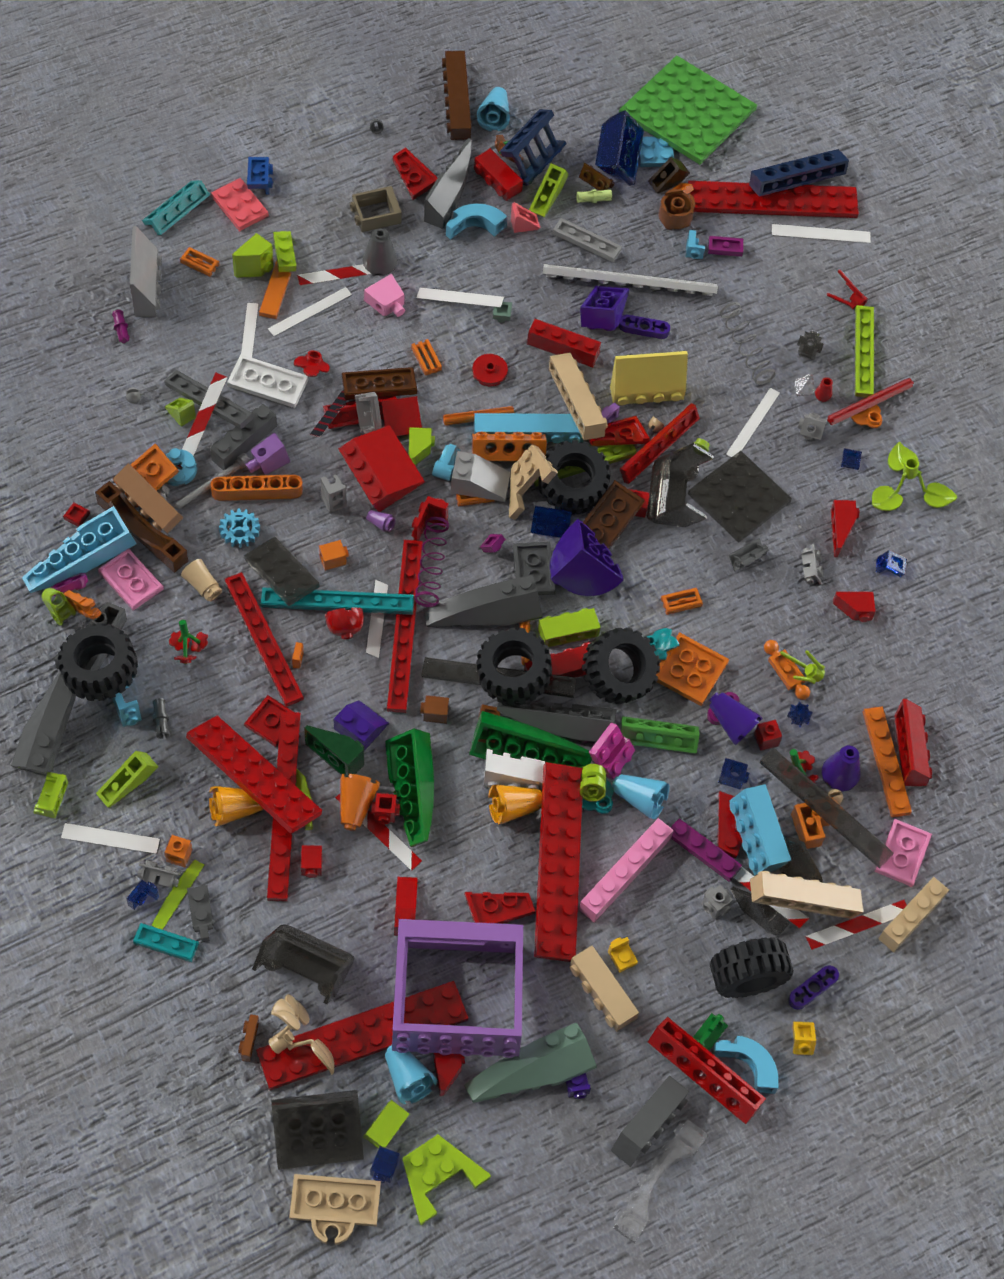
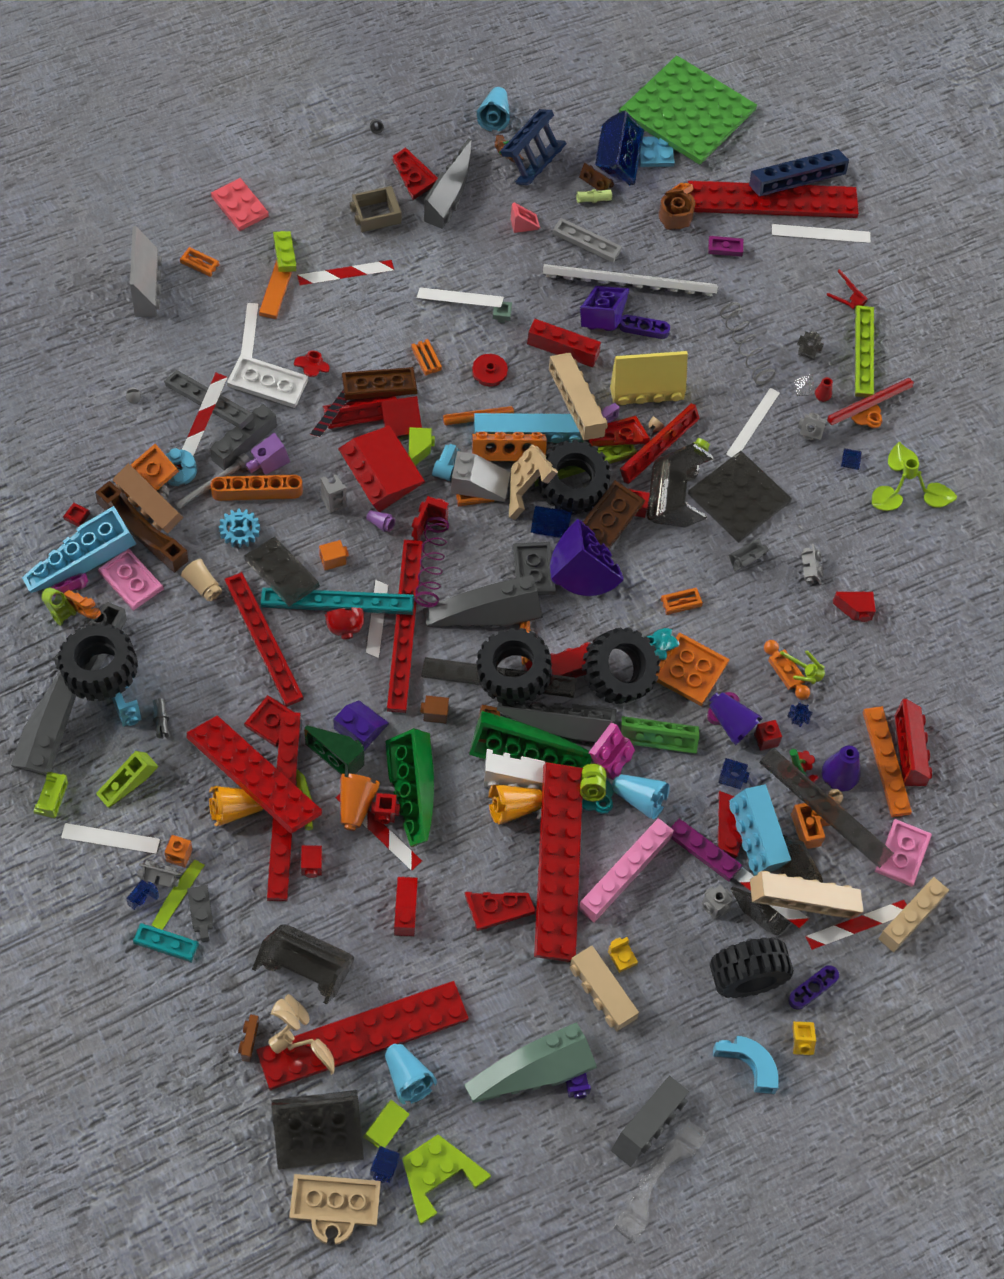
magenta axle [112,309,129,344] -> none
teal fence [142,180,210,235] -> none
lime slope [164,397,196,427] -> none
red plant [169,620,208,665] -> none
lime slope [232,233,274,278] -> none
blue bracket [247,157,273,195] -> none
white sticker [268,287,352,336] -> none
orange tile [292,642,304,669] -> none
light grey hinge [355,392,382,433] -> none
dark grey cone [363,228,398,275] -> none
bright pink torso [364,274,405,317] -> none
medium lavender door [392,919,523,1058] -> none
red slope [433,1053,465,1096] -> none
reddish brown brick [442,51,471,140] -> none
medium azure arch [446,204,508,239] -> none
red brick [474,148,523,201] -> none
magenta plate [480,534,506,553] -> none
lime slope [529,163,569,218] -> none
lime brick [538,608,601,647] -> none
dark brown slope [648,157,690,193] -> none
red brick [648,1016,766,1124] -> none
medium azure bracket [685,230,705,259] -> none
green hinge [693,1013,728,1051] -> none
red slope [831,500,860,557] -> none
clear blue bracket [876,550,907,577] -> none

